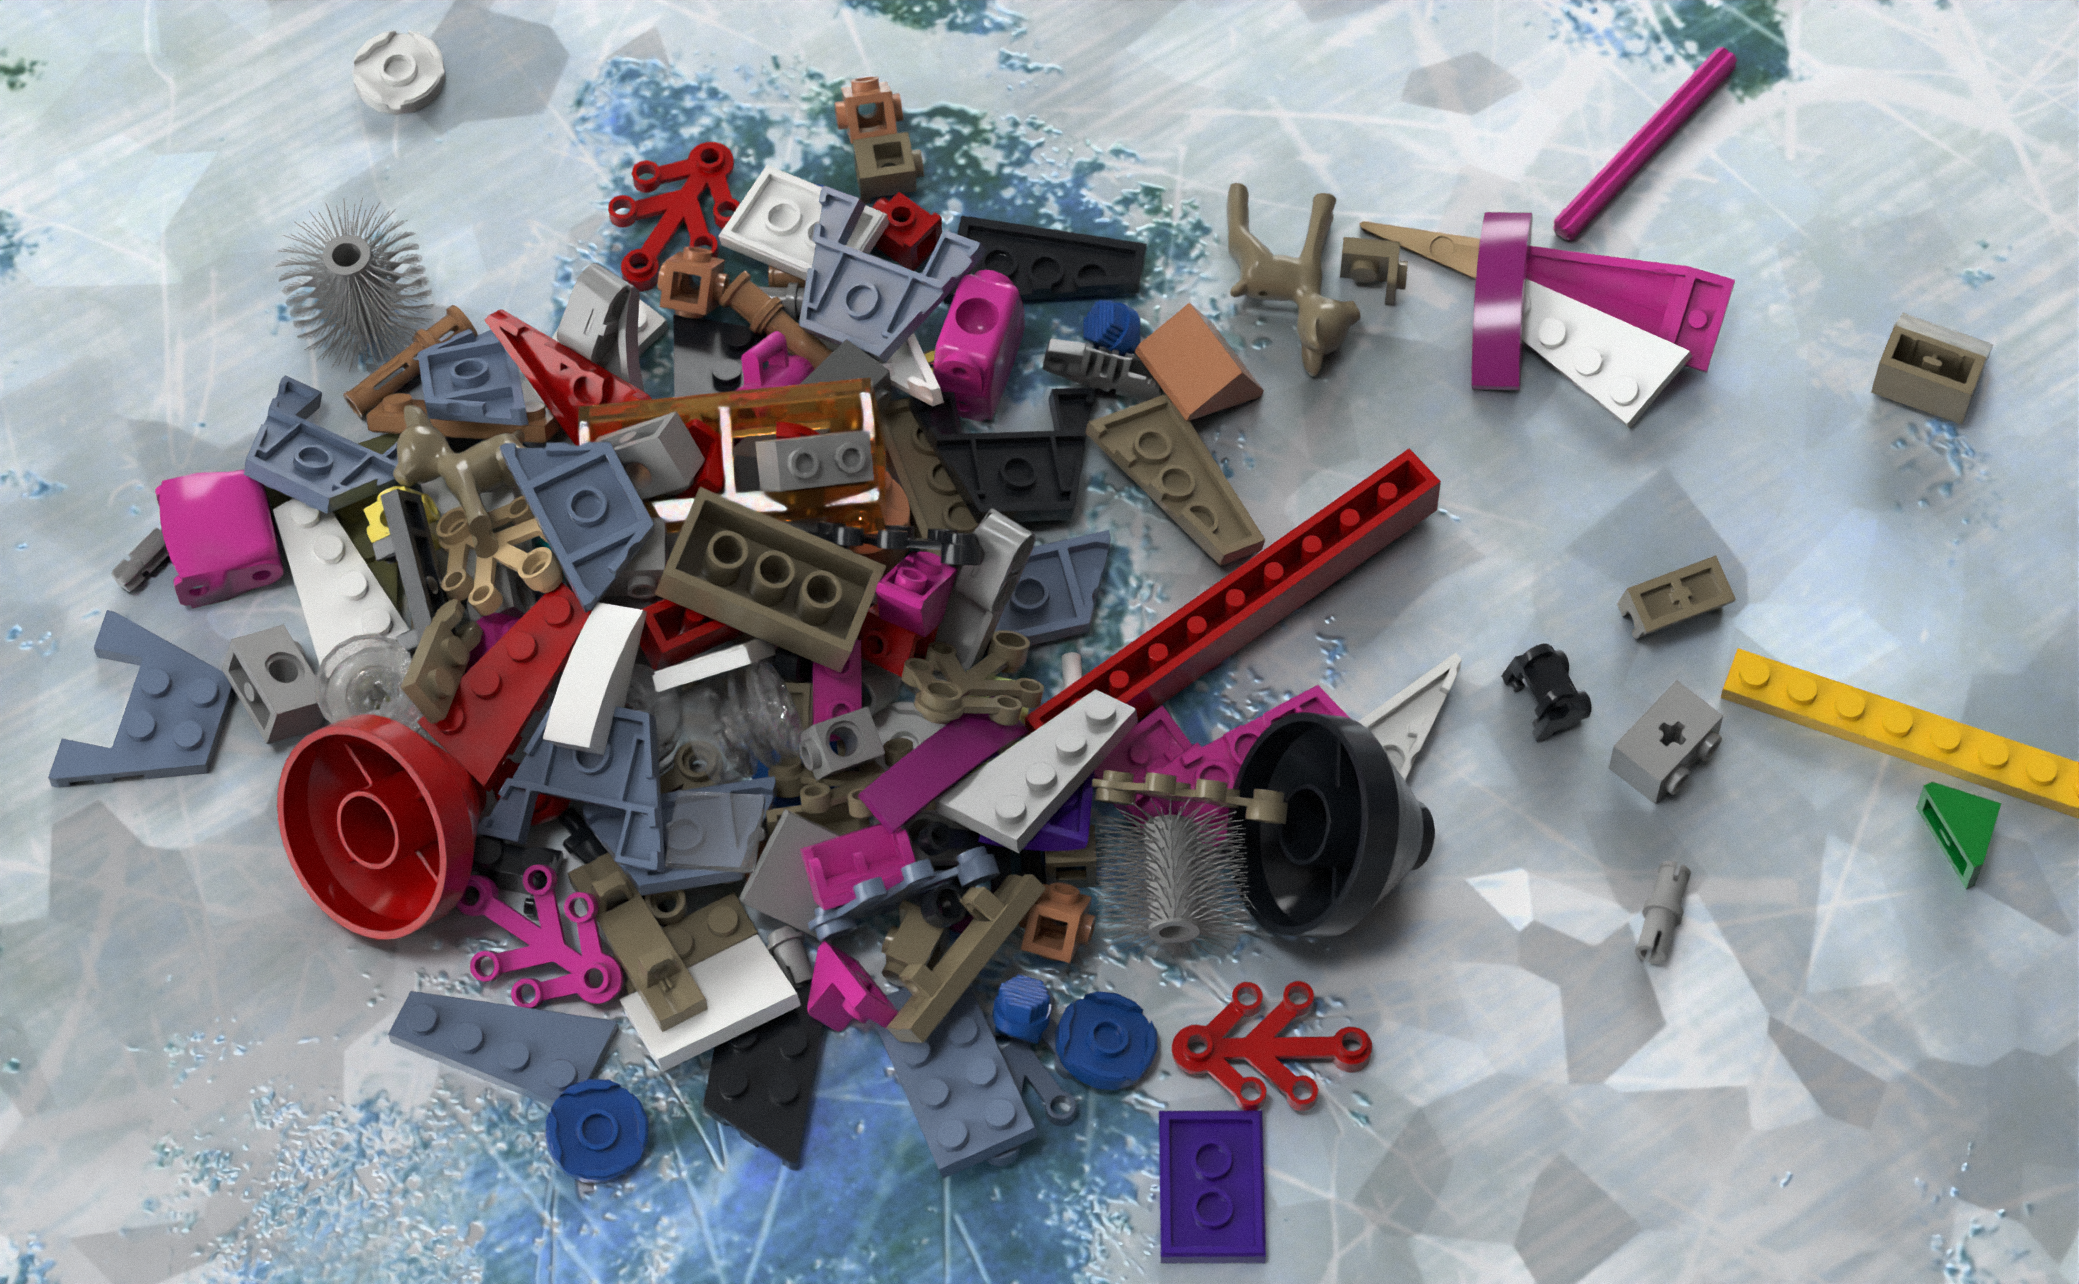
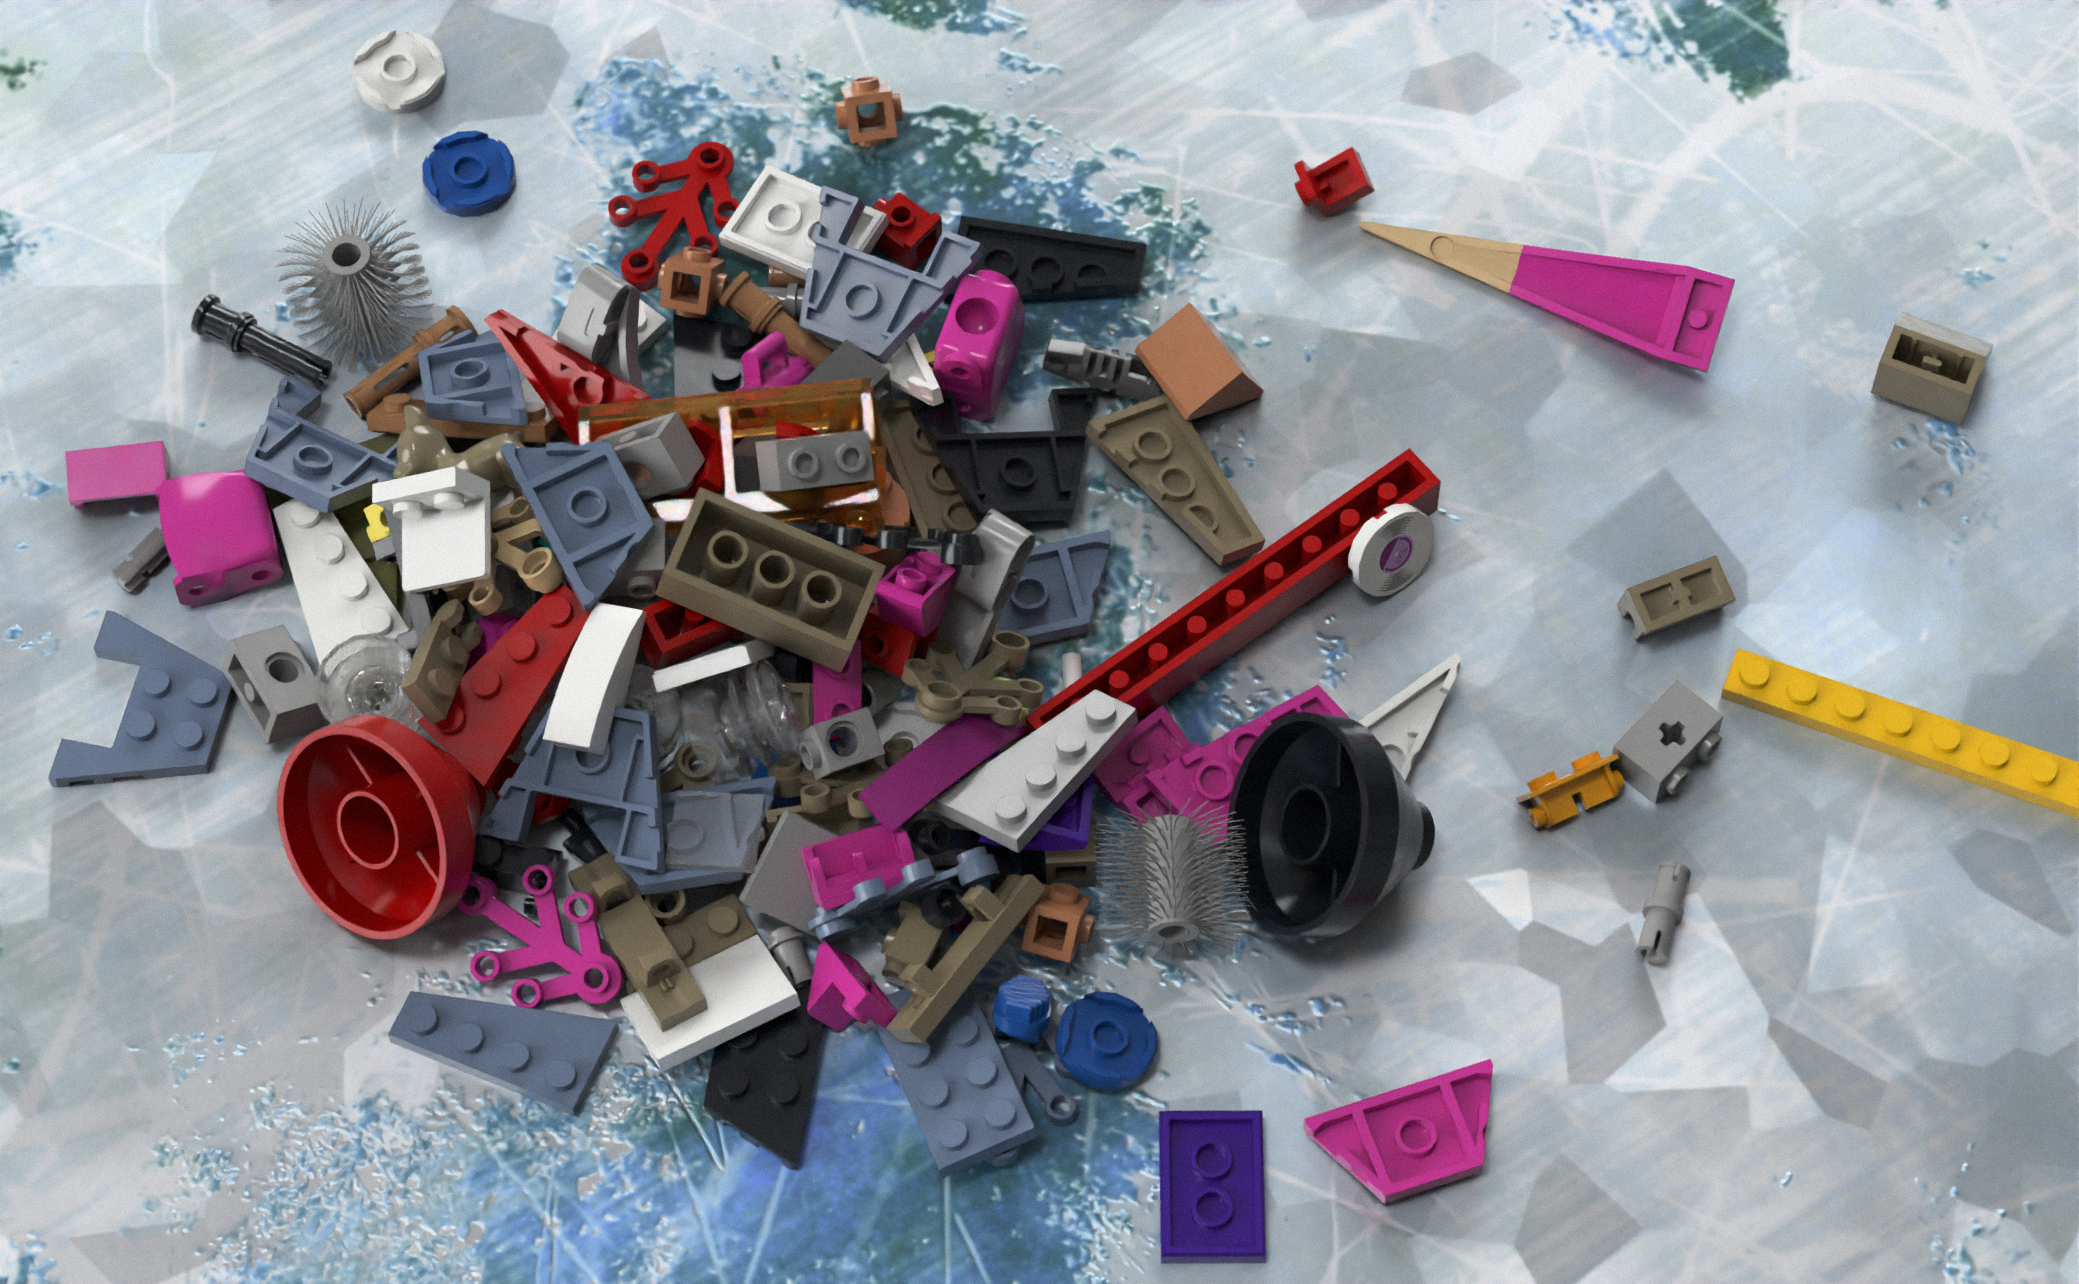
blue tile [545,1079,648,1183] -> none
dark tan brick [853,132,924,204] -> none
blue piece [1083,300,1140,357] -> none
dark tan plant [1091,770,1288,824] -> none
red plant [1172,981,1372,1111] -> none
dark tan animal [1227,183,1361,376] -> none
dark tan bracket [1340,237,1408,305] -> none
magenta slope [1471,212,1533,390] -> none
black piece [1501,643,1592,742] -> none
white wing [1522,279,1692,428] -> none
dark pink axle [1553,47,1737,241] -> none
green slope [1916,782,2001,889] -> none
none -> dark pink hinge [65,441,171,508]
none -> black pin [191,294,332,389]
none -> white bracket [372,466,491,594]
none -> blue tile [422,131,516,217]
none -> red bracket [1294,147,1375,218]
none -> dark pink wing [1303,1059,1493,1204]
none -> white tile [1348,503,1434,597]
none -> light orange hinge [1516,751,1625,829]

